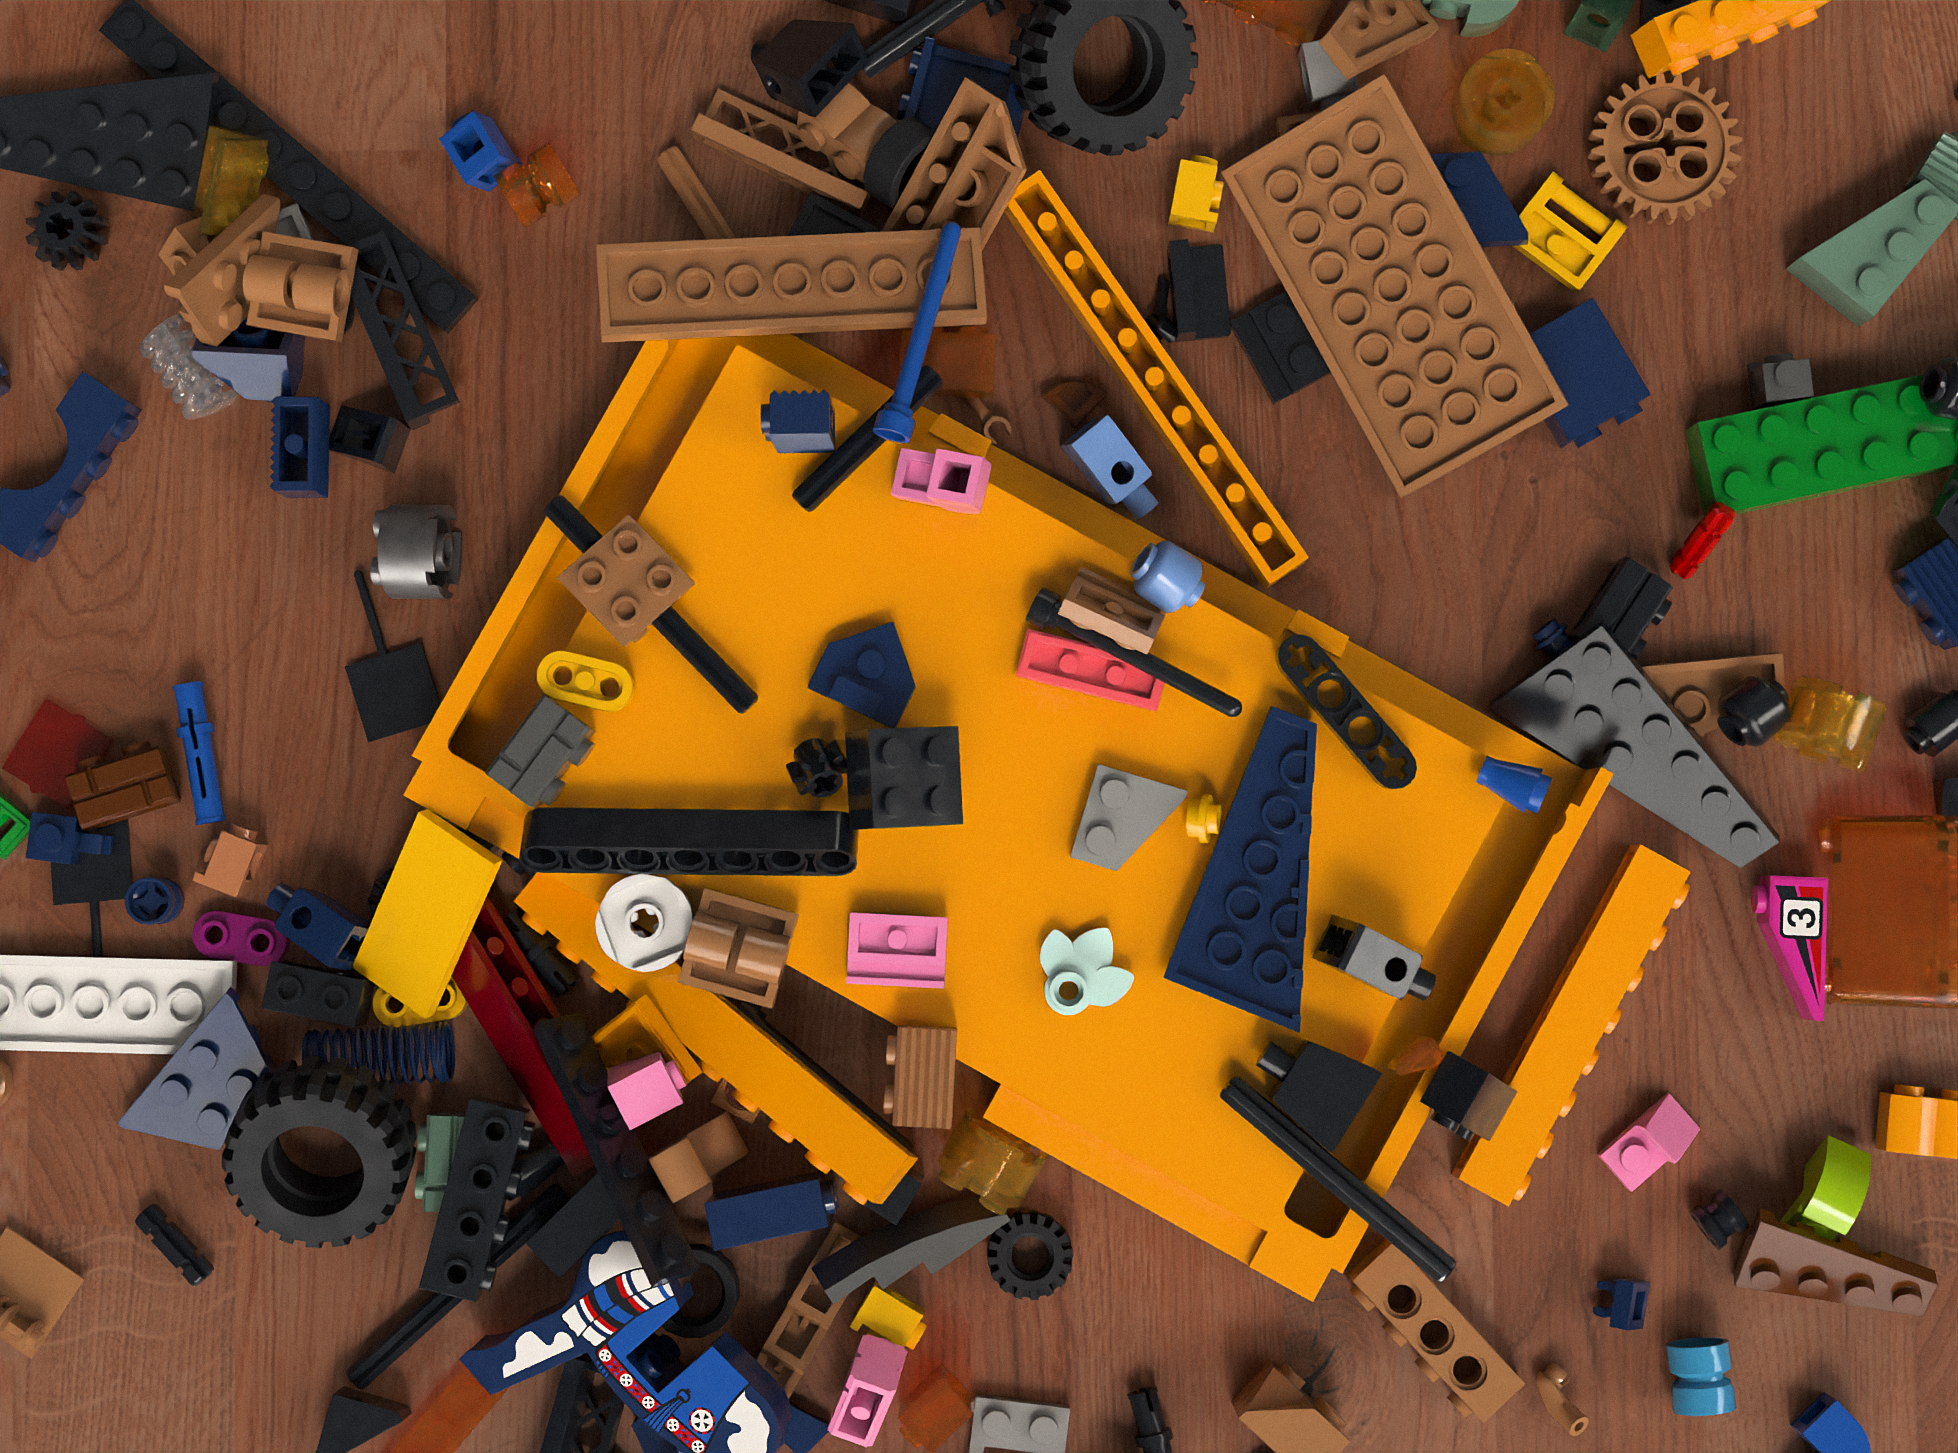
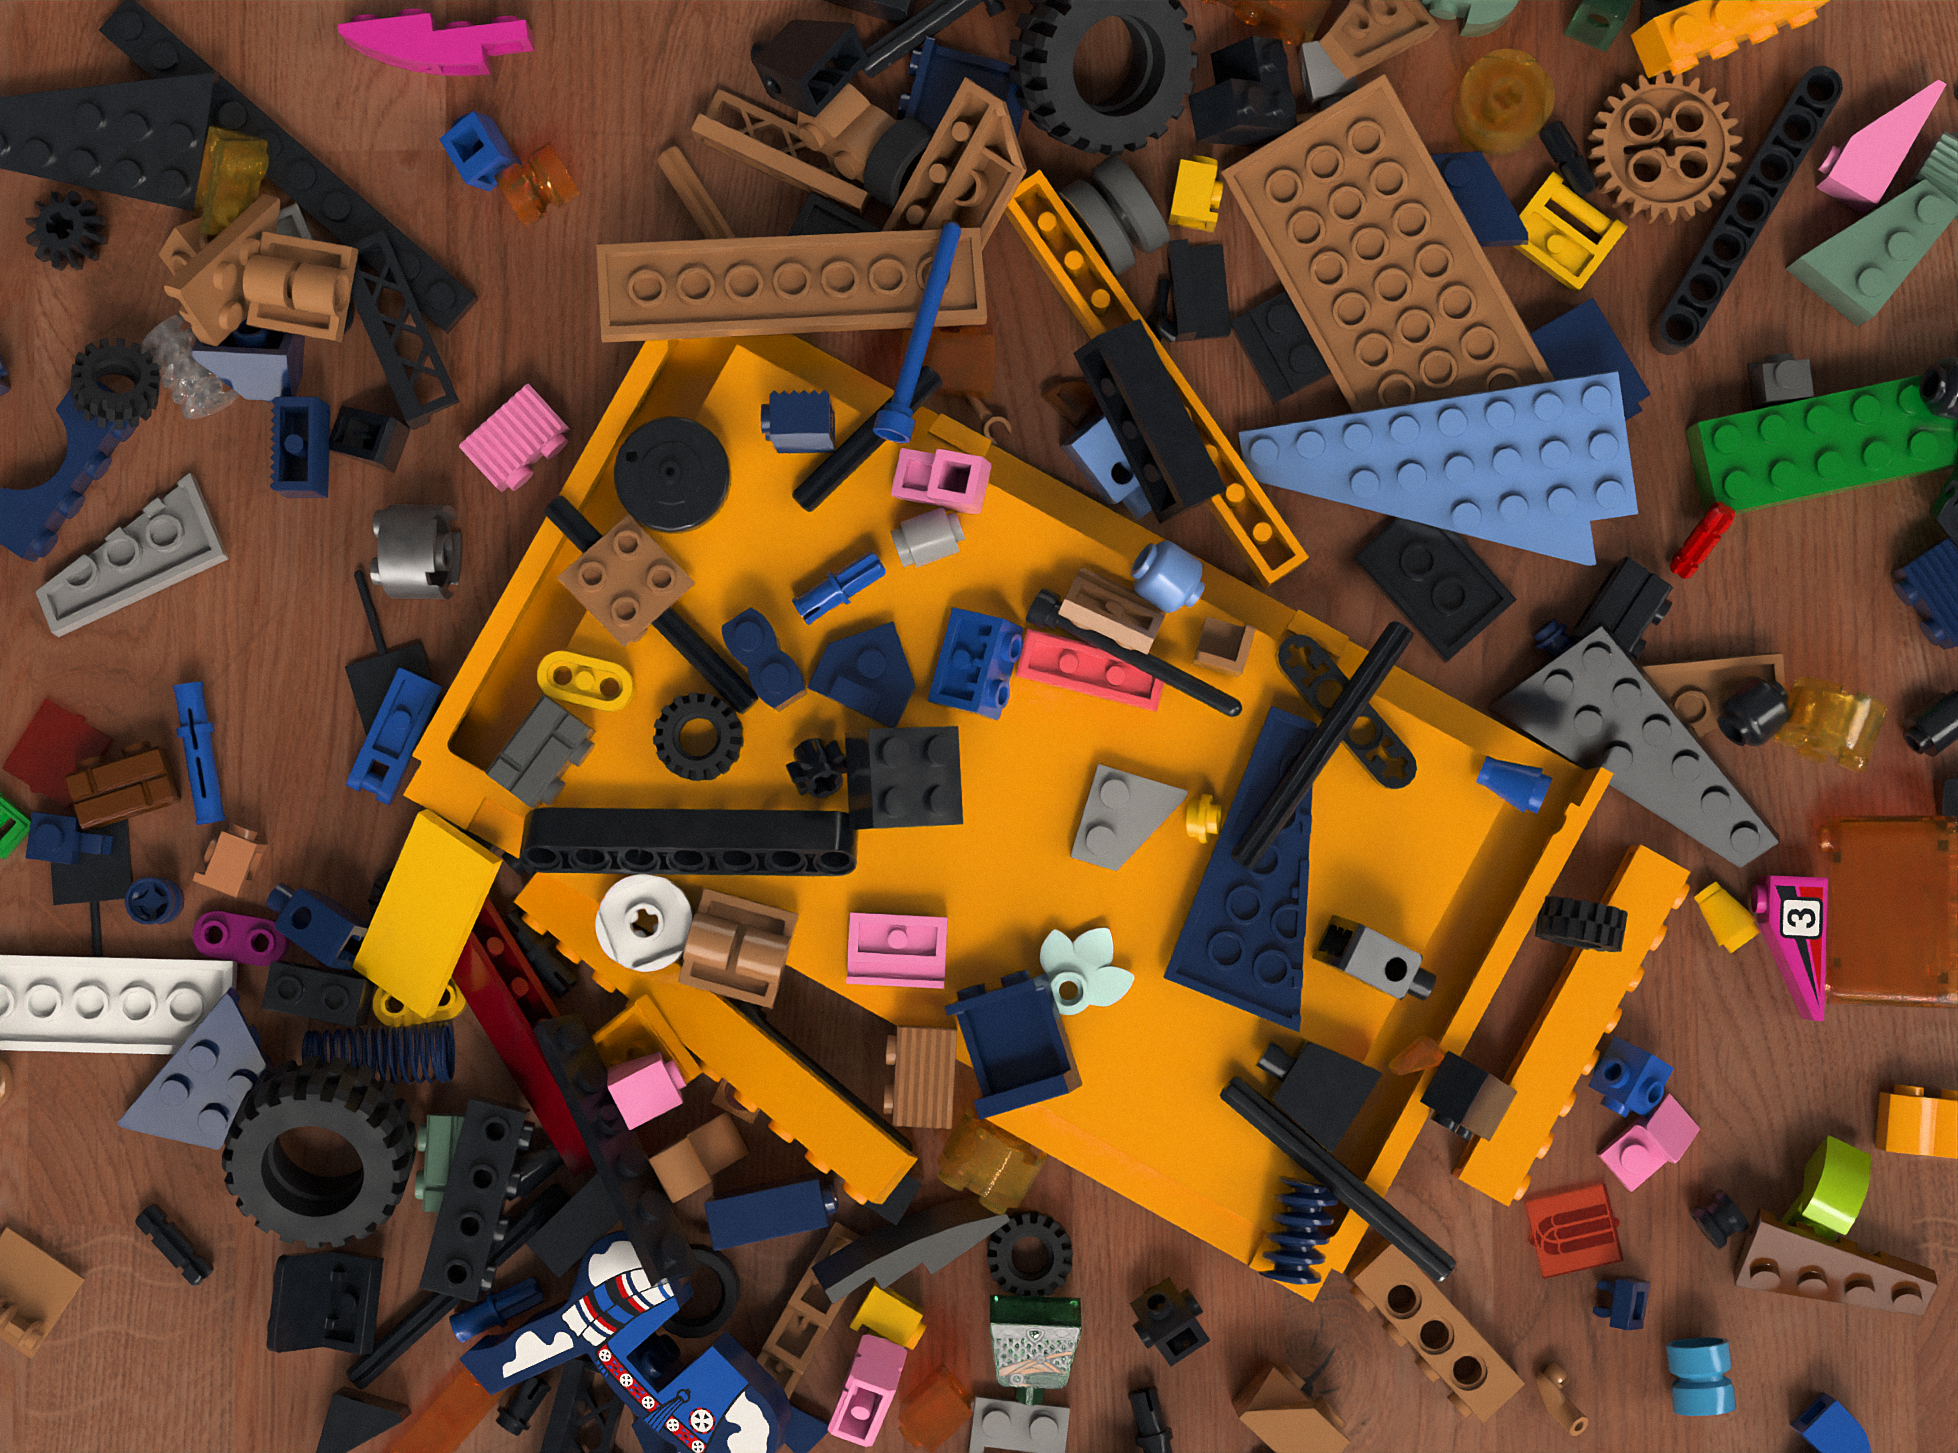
none -> light grey wing [36,473,229,637]
none -> black tyre [71,338,160,430]
none -> black bracket [266,1249,384,1355]
none -> dark pink slope [338,9,535,76]
none -> blue plate [346,667,445,806]
none -> blue axle [449,1277,545,1343]
none -> bright pink brick [459,383,571,493]
none -> black pin [495,1375,552,1436]
none -> black wheel [614,416,732,534]
none -> black tyre [653,692,744,781]
none -> dark blue brick [722,607,808,712]
none -> blue axle [792,551,886,625]
none -> light grey brick [890,506,965,568]
none -> blue bracket [927,608,1023,720]
none -> dark blue panel [944,969,1083,1120]
none -> torso [989,1295,1082,1406]
none -> dark grey wheel [1057,155,1170,278]
none -> black brick [1073,319,1227,524]
none -> black brick [1129,1277,1211,1367]
none -> black brick [1188,36,1298,147]
none -> medium nougat panel [1192,617,1256,678]
none -> black axle [1231,621,1413,870]
none -> medium blue wing [1238,370,1638,566]
none -> dark blue piece [1258,1176,1338,1285]
none -> black tile [1351,517,1517,663]
none -> clear red piece [1524,1183,1624,1279]
none -> black tyre [1534,896,1628,952]
none -> black piece [1539,120,1599,197]
none -> blue brick [1588,1036,1674,1118]
none -> black beam [1649,66,1843,355]
none -> yellow cone [1693,881,1761,954]
none -> bright pink slope [1816,80,1947,215]

